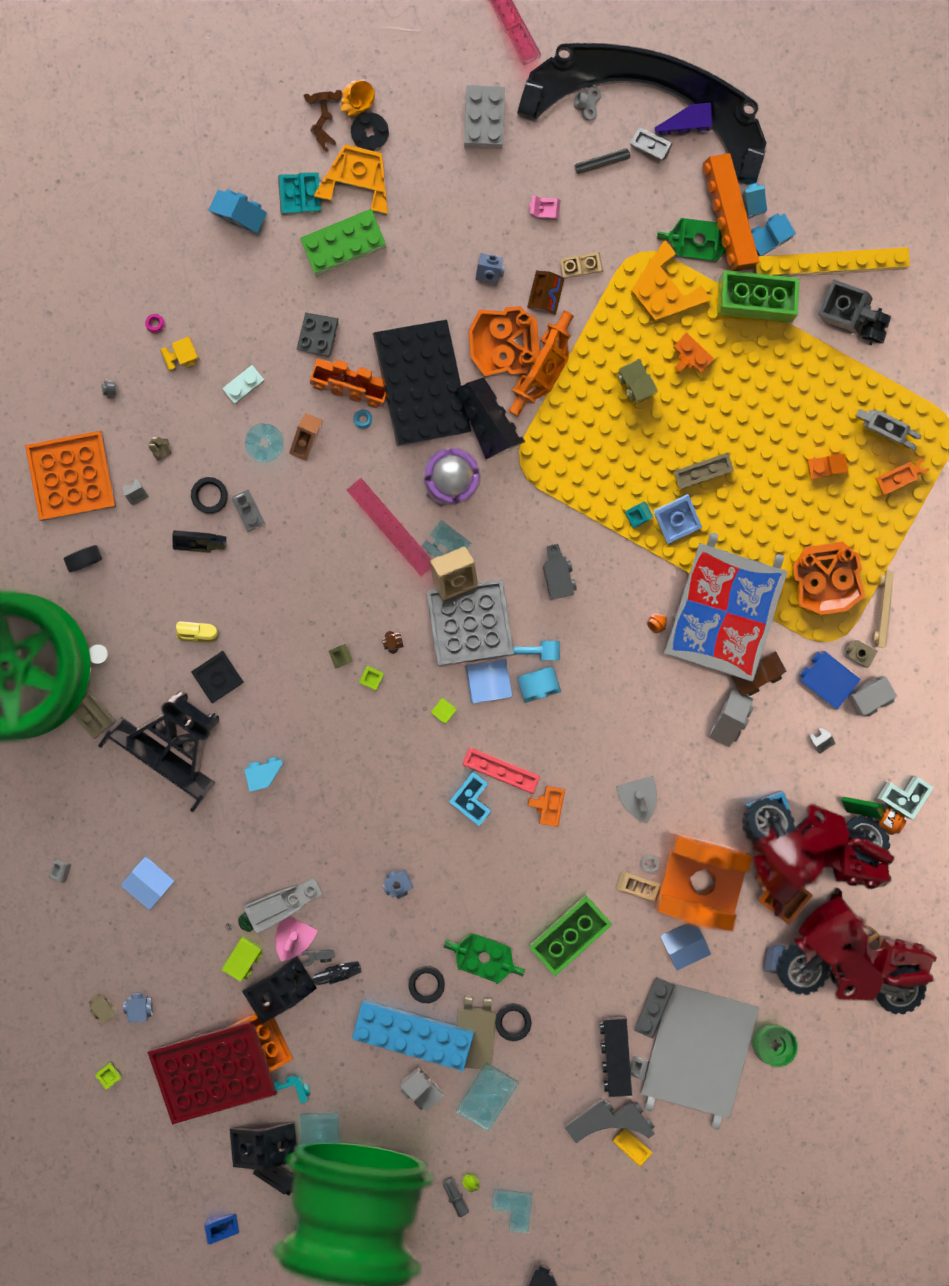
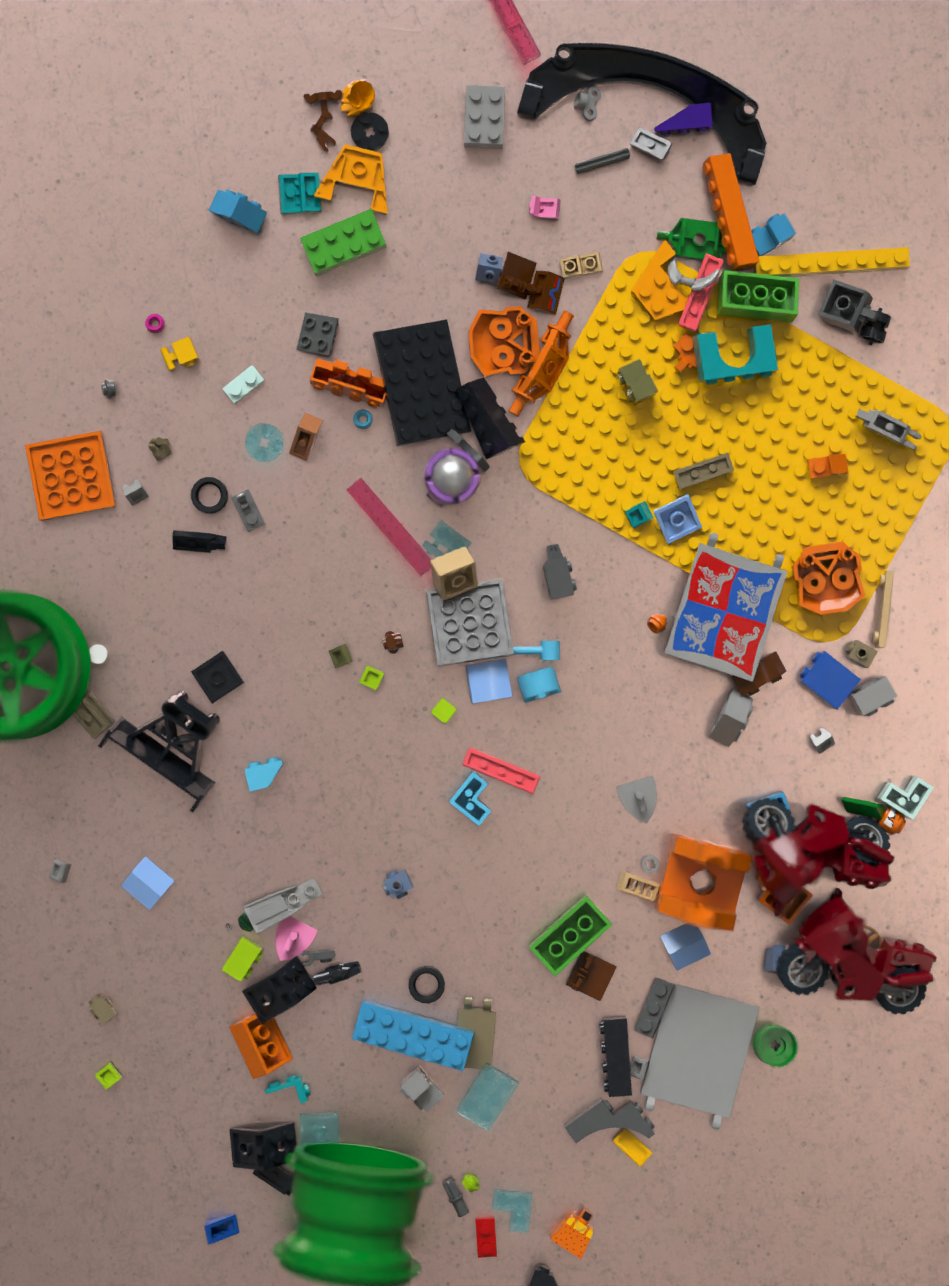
black tyre [63,545,102,573] -> none
sand blue brick [123,993,153,1022] -> none
dark red plate [147,1020,277,1125] -> none
light yellow arm [176,622,218,643] -> none
green plate [443,933,525,984] -> none
black tyre [495,1003,532,1041] -> none
orange hinge [528,786,565,827] -> none
medium azure slope [742,183,767,218] -> none
orange plate [875,459,930,495] -> none
none -> dark grey tile [447,429,490,472]
none -> red plate [475,1217,497,1258]
none -> reddish brown hinge [497,252,537,300]
none -> orange torso [550,1209,594,1259]
none -> reddish brown hinge [566,951,617,1001]
none -> light grey piece [668,256,720,291]
none -> coral tile [678,253,724,332]
none -> teal arch [692,325,778,385]

